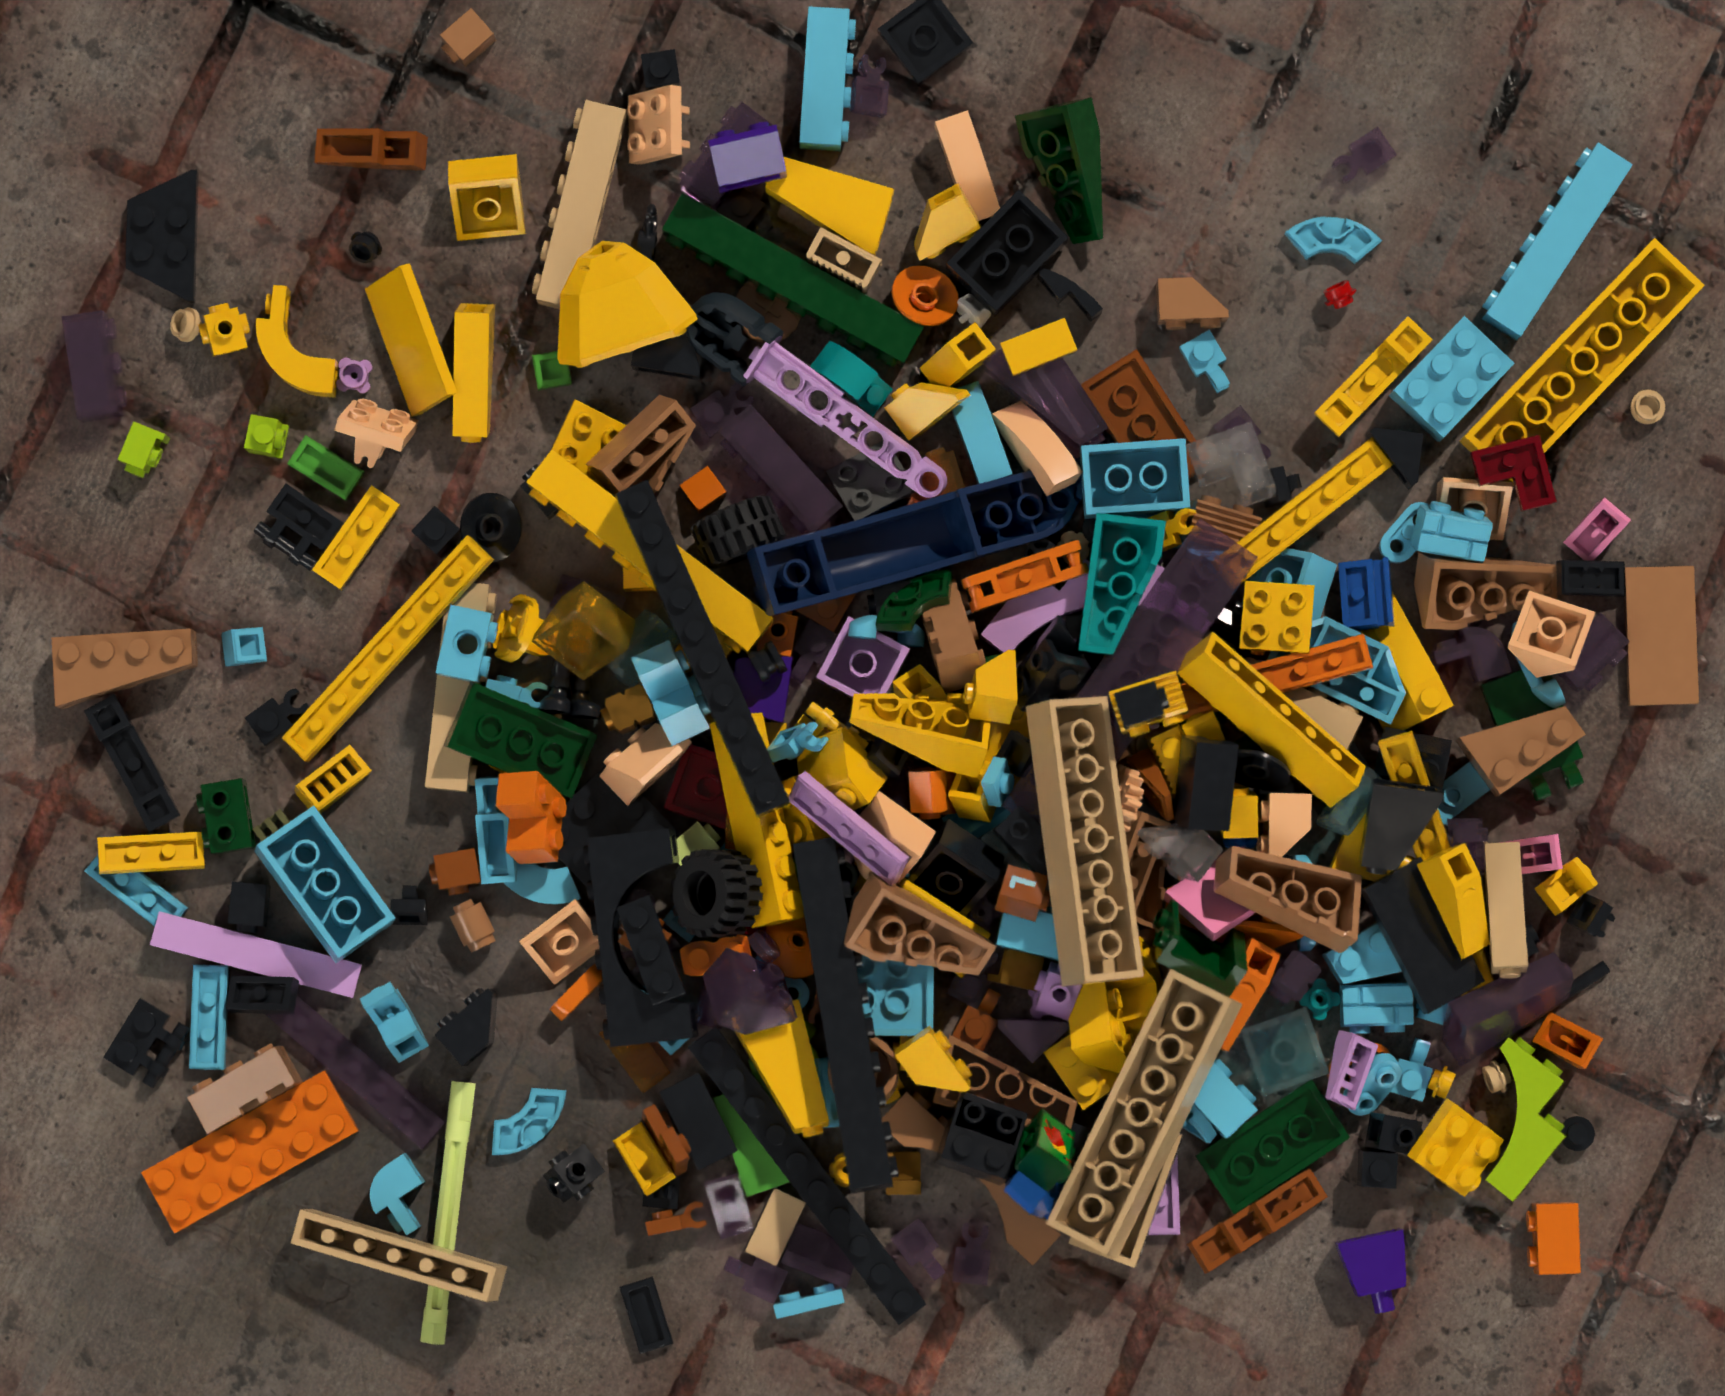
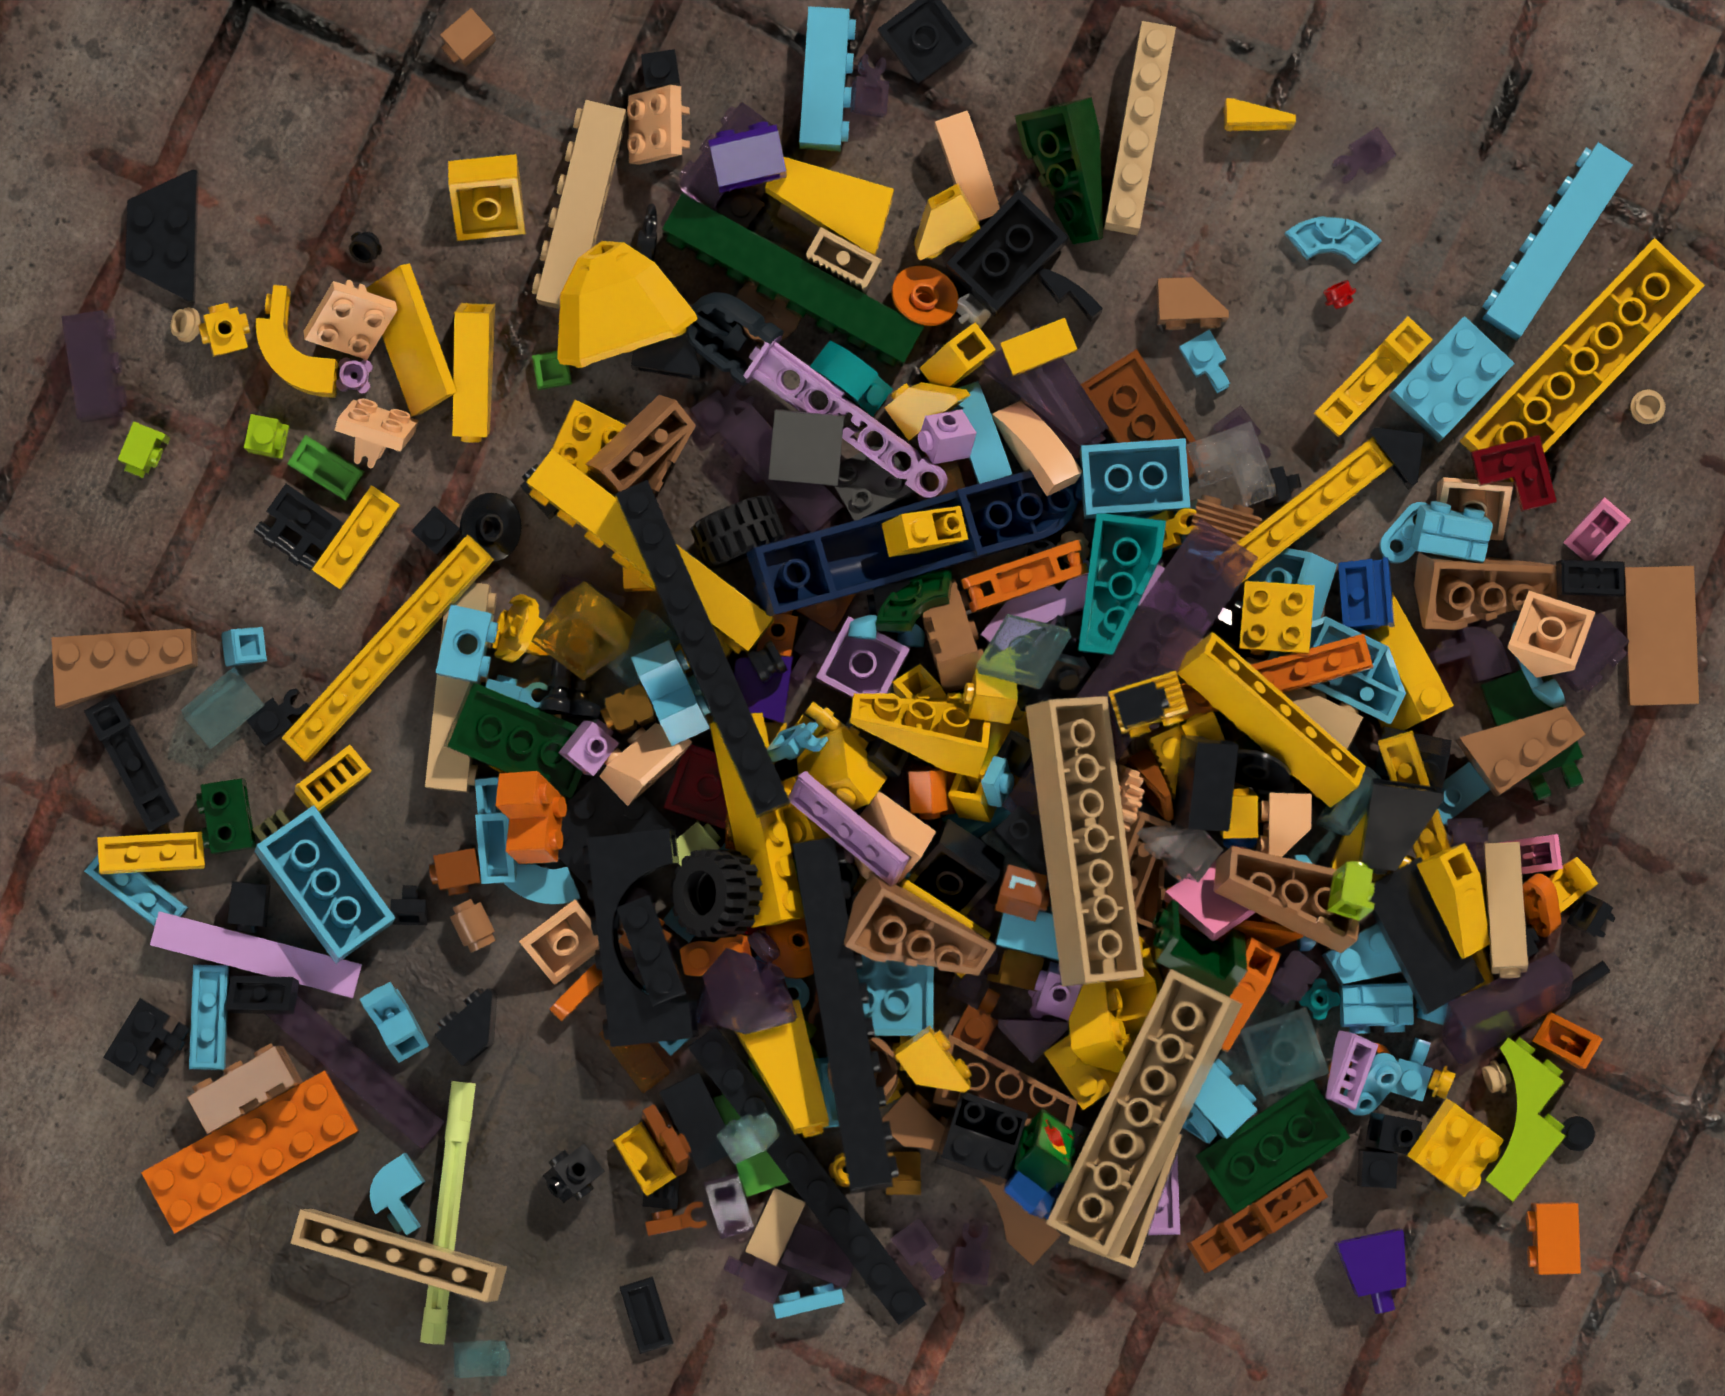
dark orange slope [314,128,428,171] -> none
medium azure tile [492,1088,567,1155] -> none
orange slope [679,466,727,514] -> none
none -> clear light blue panel [181,667,264,749]
none -> light nougat plate [303,280,397,360]
none -> clear light blue bracket [453,1339,510,1378]
none -> lavender brick [559,720,619,776]
none -> clear light blue brick [717,1112,780,1165]
none -> dark grey tile [769,409,844,486]
none -> yellow slope [881,506,968,557]
none -> lavender brick [918,409,977,464]
none -> clear light blue tile [976,614,1071,689]
none -> tan brick [1104,21,1176,235]
none -> yellow slope [1224,98,1296,131]
none -> lime brick [1327,861,1375,921]
none -> orange beam [1523,873,1561,937]

